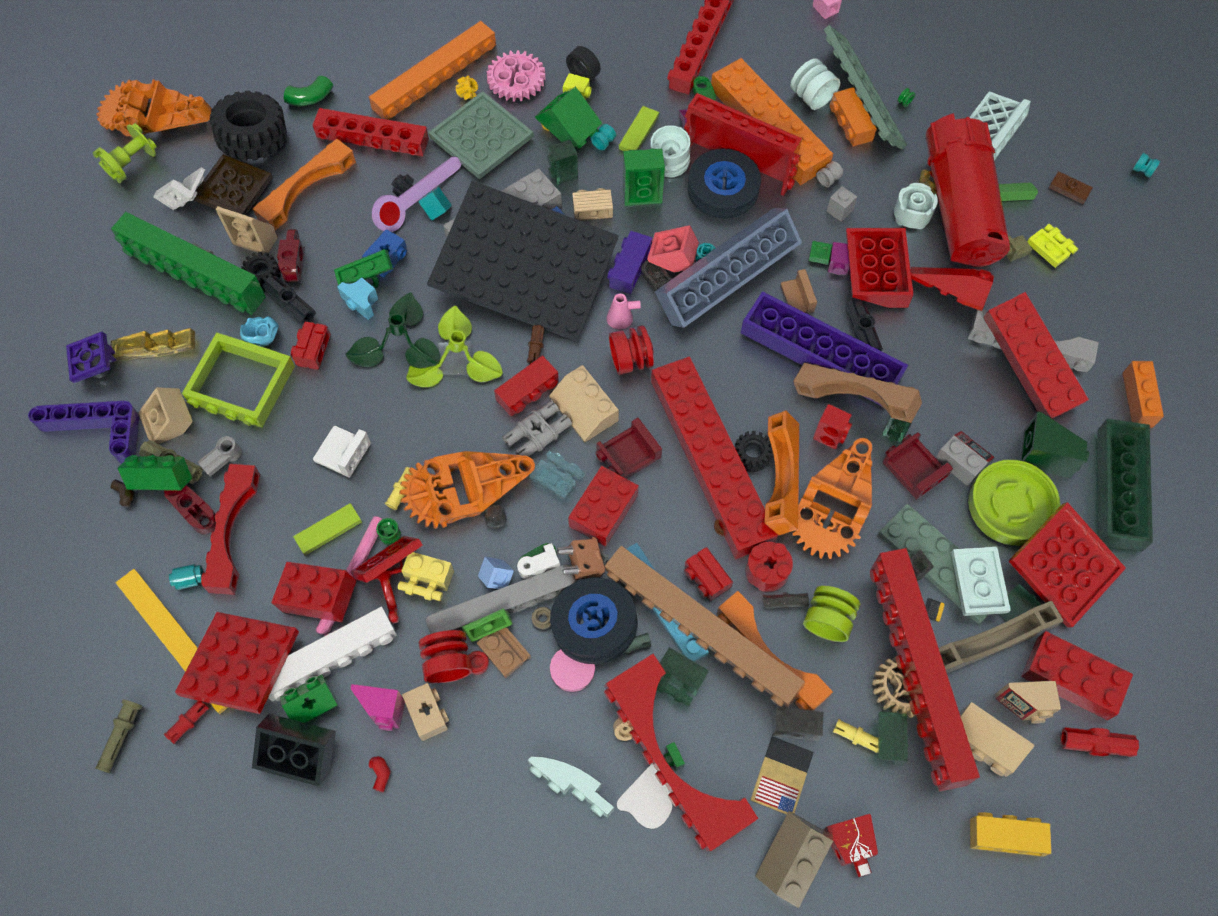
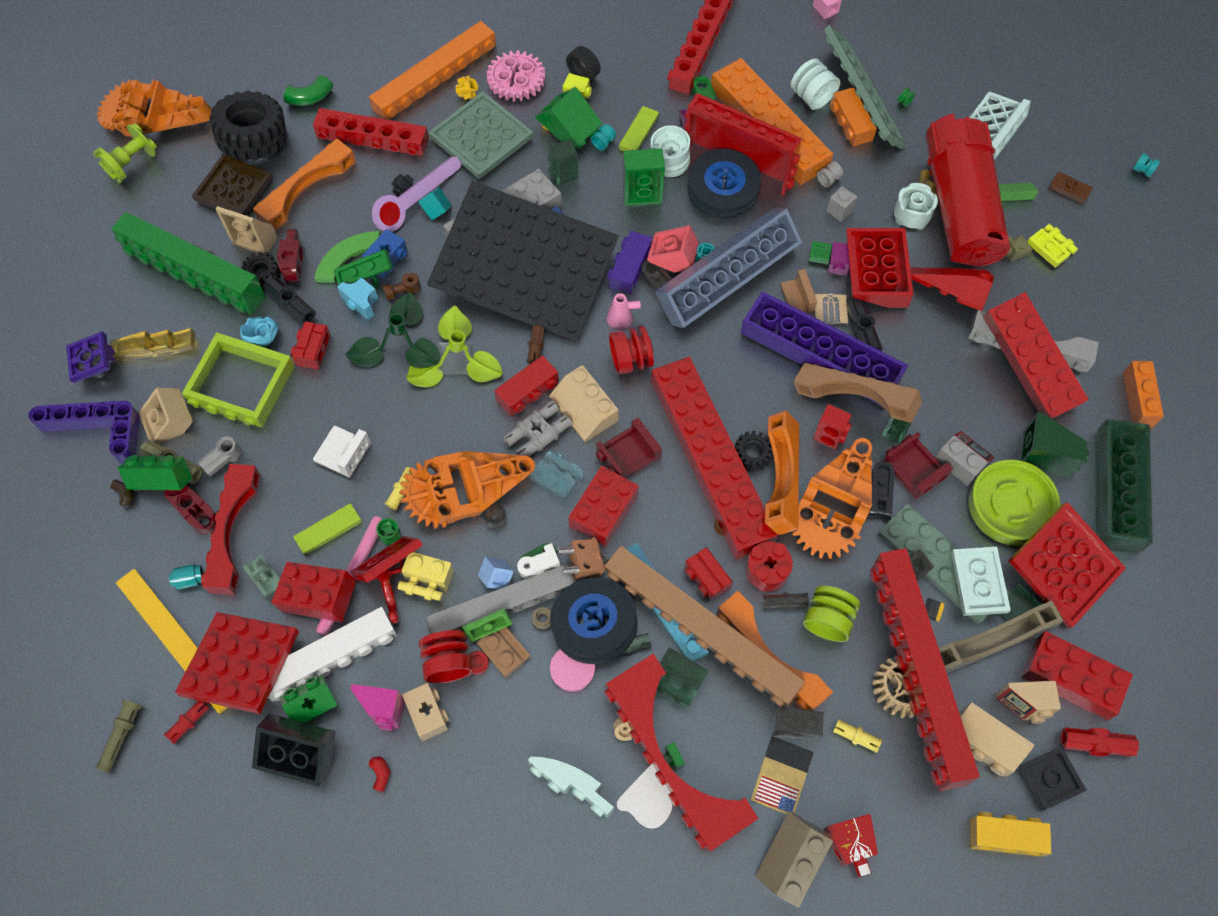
white bracket [153,167,205,210] -> none
tan brick [572,188,613,221] -> none
clear green panel [878,712,908,765] -> none
none -> sand green hips [243,554,280,598]
none -> bright green tile [314,231,381,283]
none -> reddish brown leg [382,273,421,301]
none -> piece [814,292,848,327]
none -> black plate [868,461,895,520]
none -> black plate [1018,746,1087,811]

